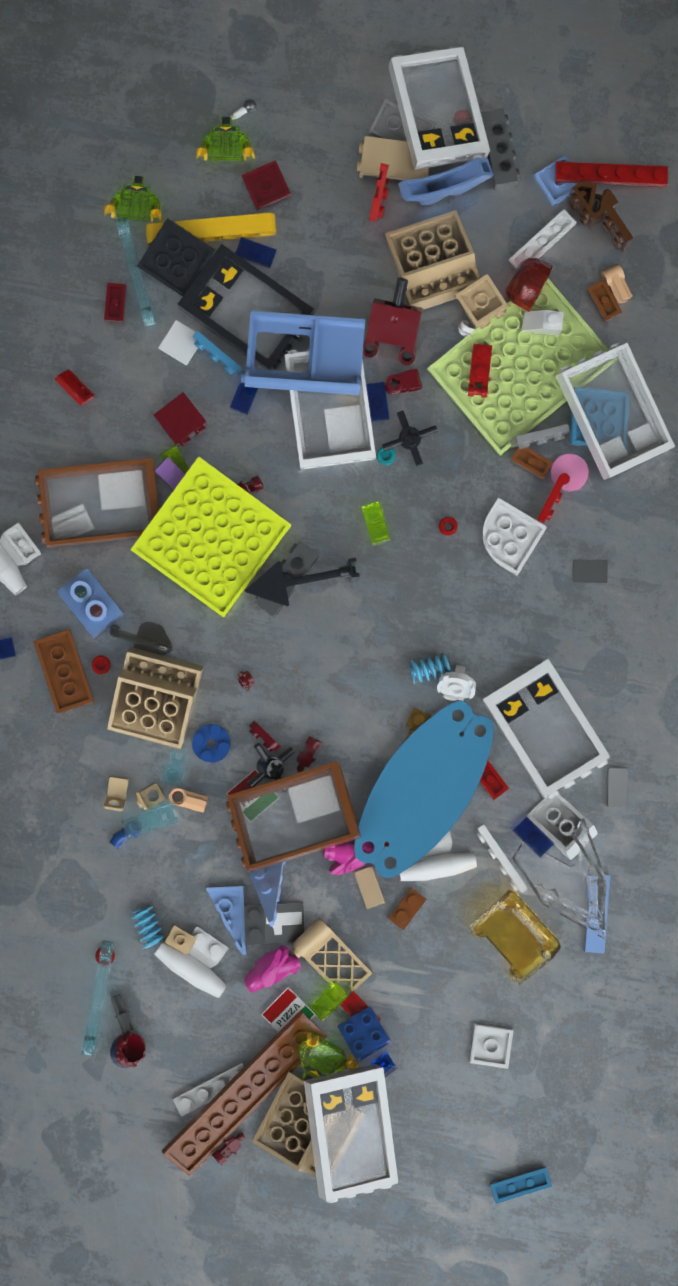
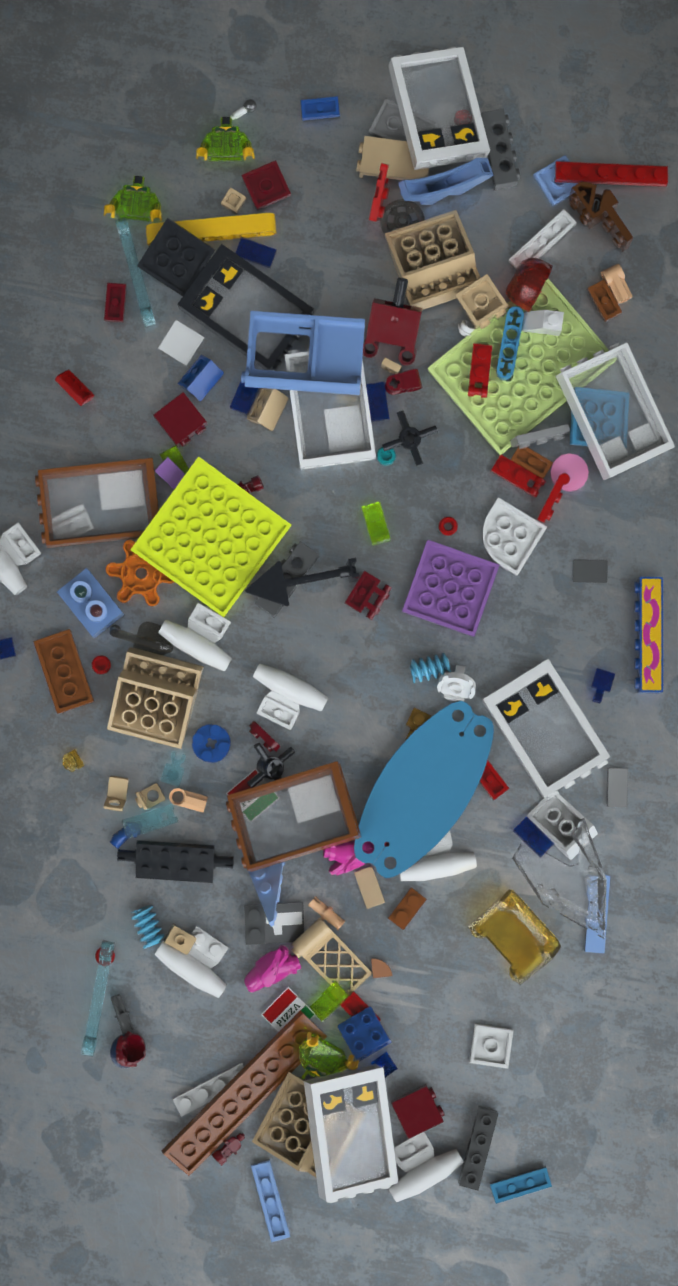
dark azure plate [193,331,242,376] -> none
light blue wing [206,886,247,955] -> none
dark red plate [238,671,255,690] -> none
dark red piece [296,736,322,773] -> none
white plate [476,824,528,893] -> none
none -> clear yellow plate [62,749,84,772]
none -> orange plate [106,540,174,607]
none -> black plate [117,840,234,883]
none -> white plate [158,603,232,671]
none -> blue panel [178,354,224,401]
none -> tan tile [221,187,247,214]
none -> tan panel [246,388,288,431]
none -> light blue tile [251,1159,290,1242]
none -> white plate [253,663,328,730]
none -> blue plate [300,96,340,121]
none -> light nougat pin [308,896,345,930]
none -> dark red plate [344,570,392,620]
none -> nougat tile [371,958,392,978]
none -> clear smoke plate [380,199,425,235]
none -> tan tile [381,357,402,374]
none -> white plate [389,1132,464,1202]
none -> dark red brick [391,1084,445,1139]
none -> medium lavender plate [402,540,499,637]
none -> dark grey brick [458,1106,499,1191]
none -> red plate [491,455,546,498]
none -> dark azure beam [496,306,524,380]
none -> clear blue plate [591,668,615,704]
none -> brick [634,577,663,693]

